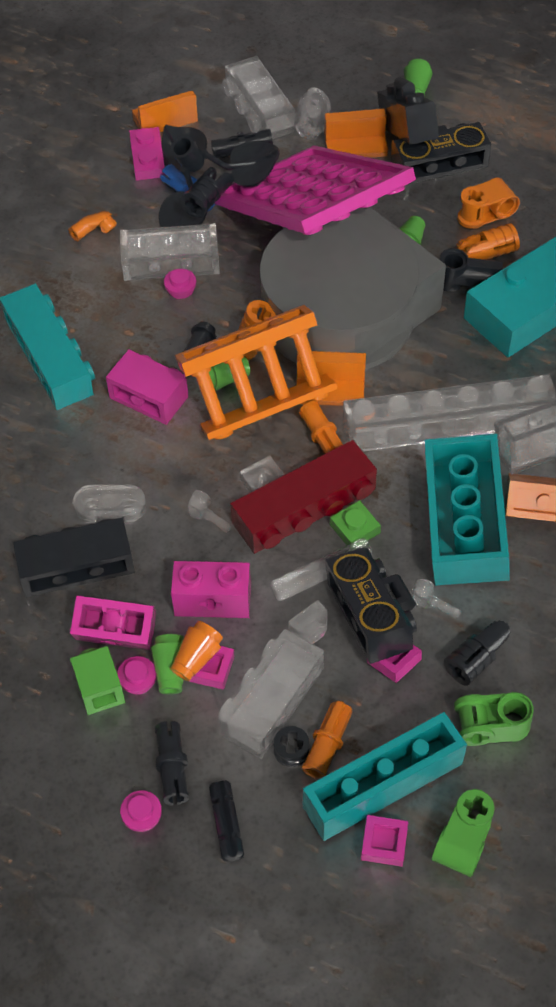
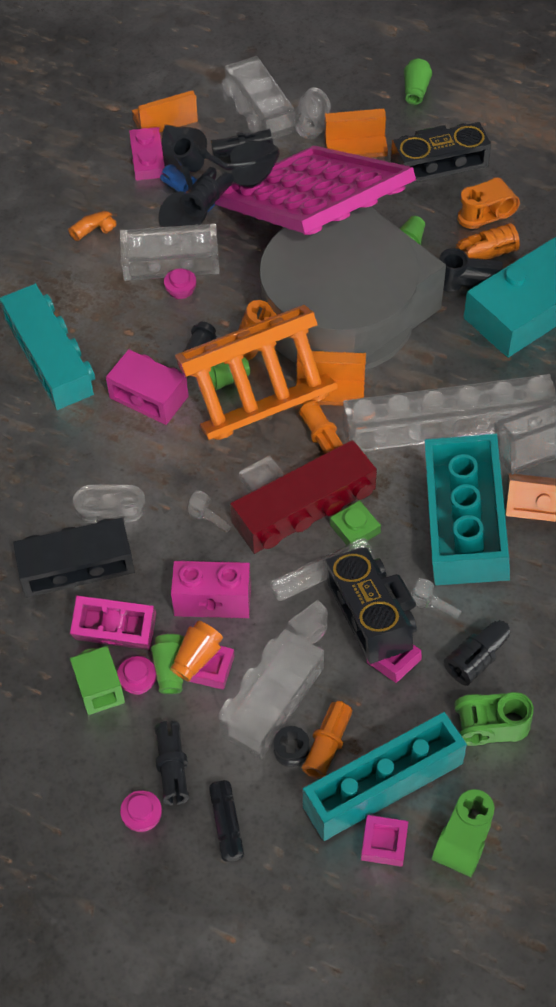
black piece [377,77,439,145] -> none

